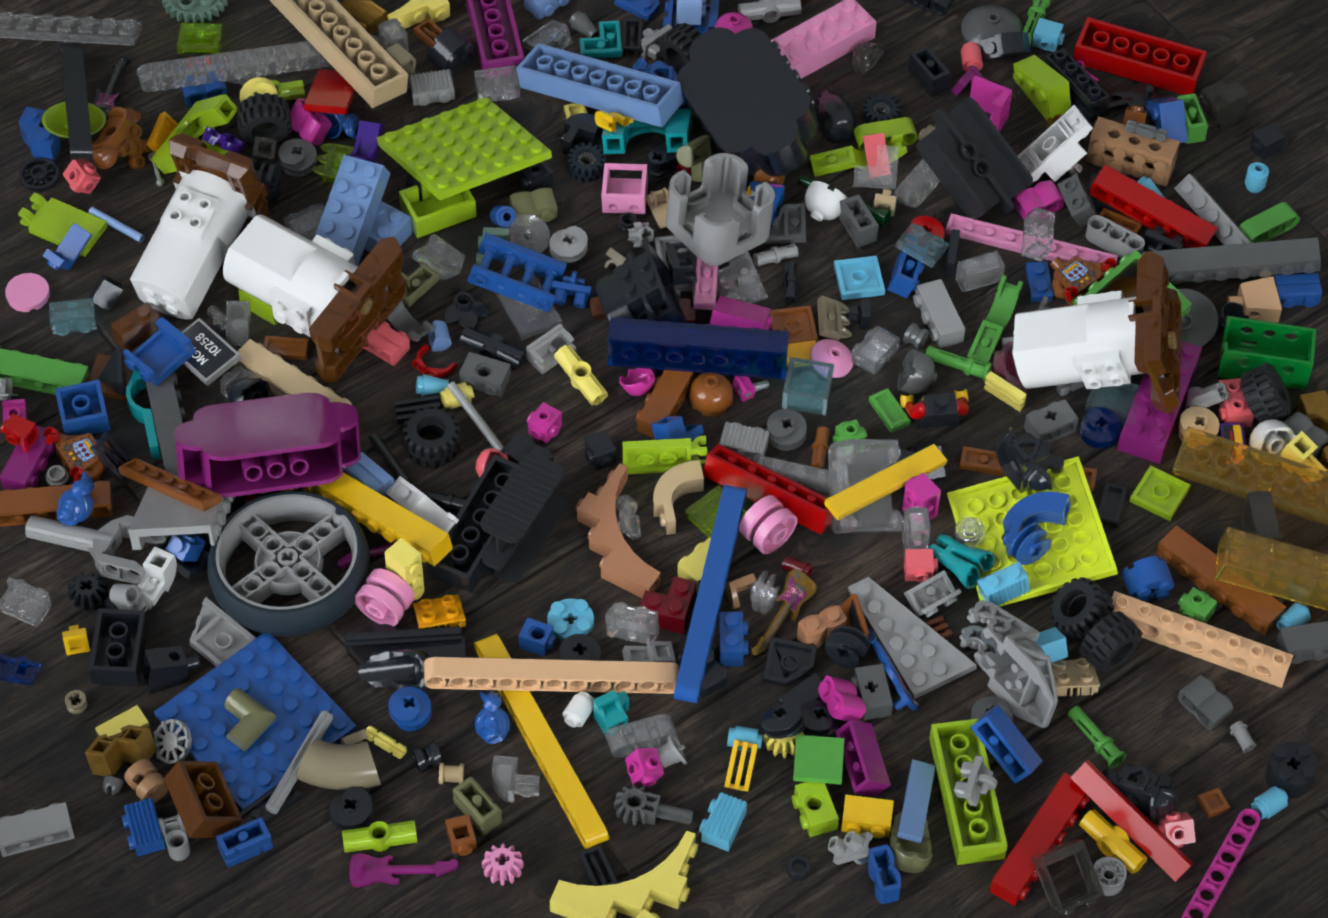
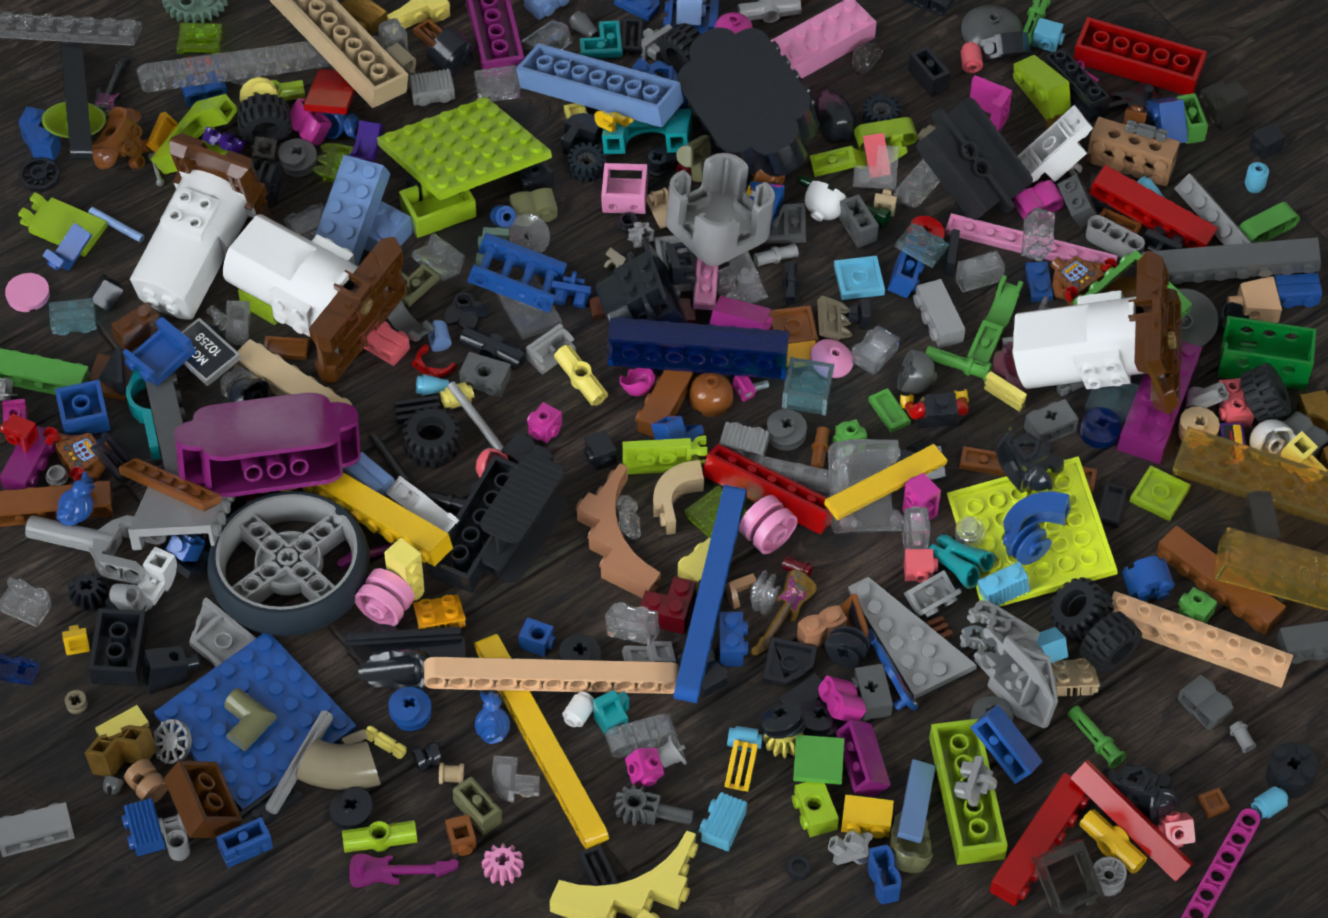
coral brick [63,160,101,194] -> none
medium azure plate [547,599,594,641] -> none
light grey piece [549,226,588,263] -> none
dark grey wheel [903,323,929,350] -> none
magenta tile [951,66,984,96] -> none
medium azure brick [1276,603,1311,630] -> none

